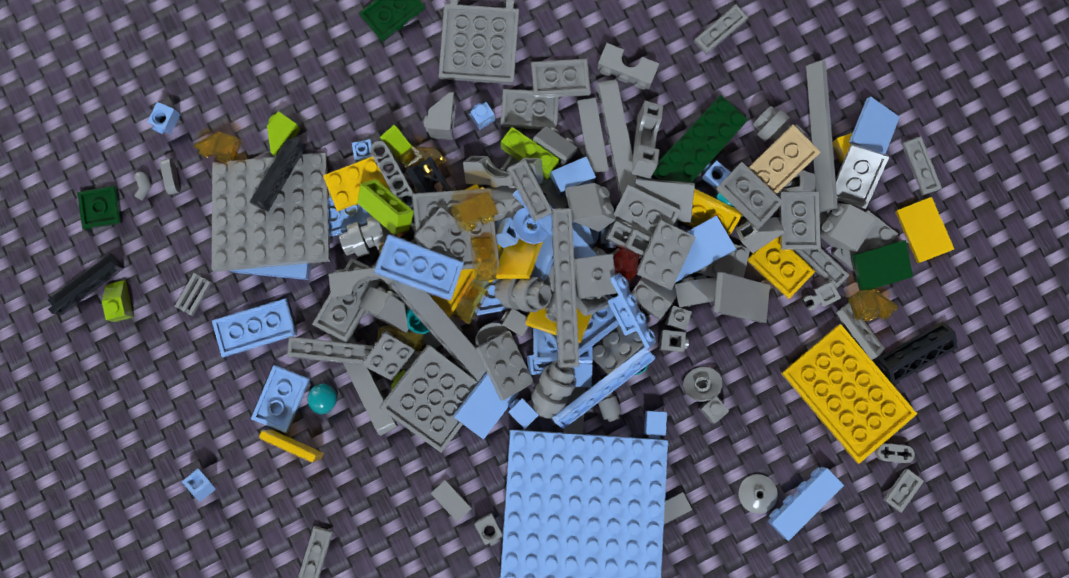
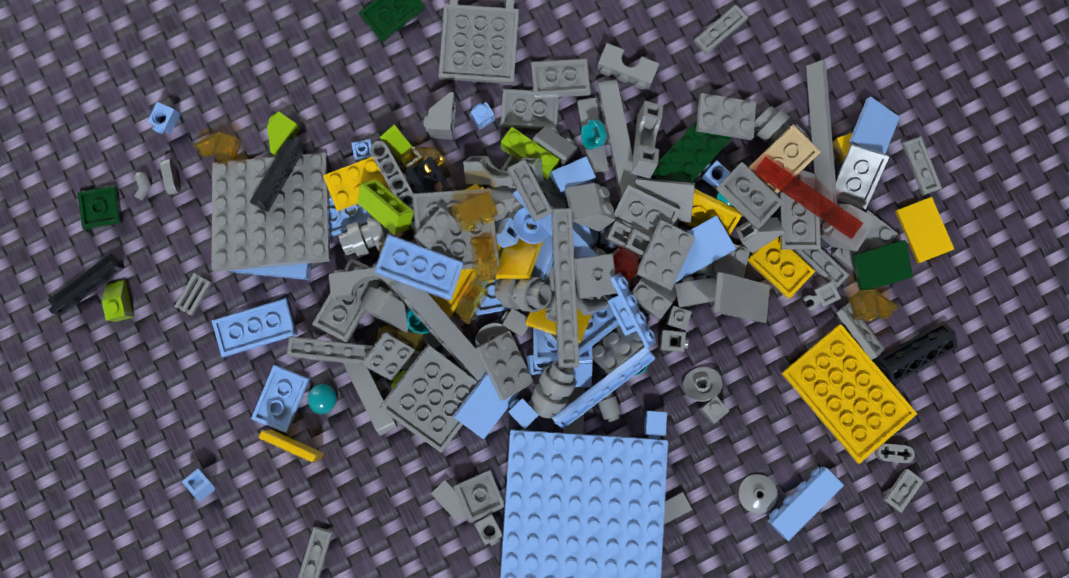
none -> light grey plate [453,470,505,523]
none -> teal hair [581,119,607,149]
none -> light grey plate [696,93,756,140]
none -> clear red tile [754,156,863,239]

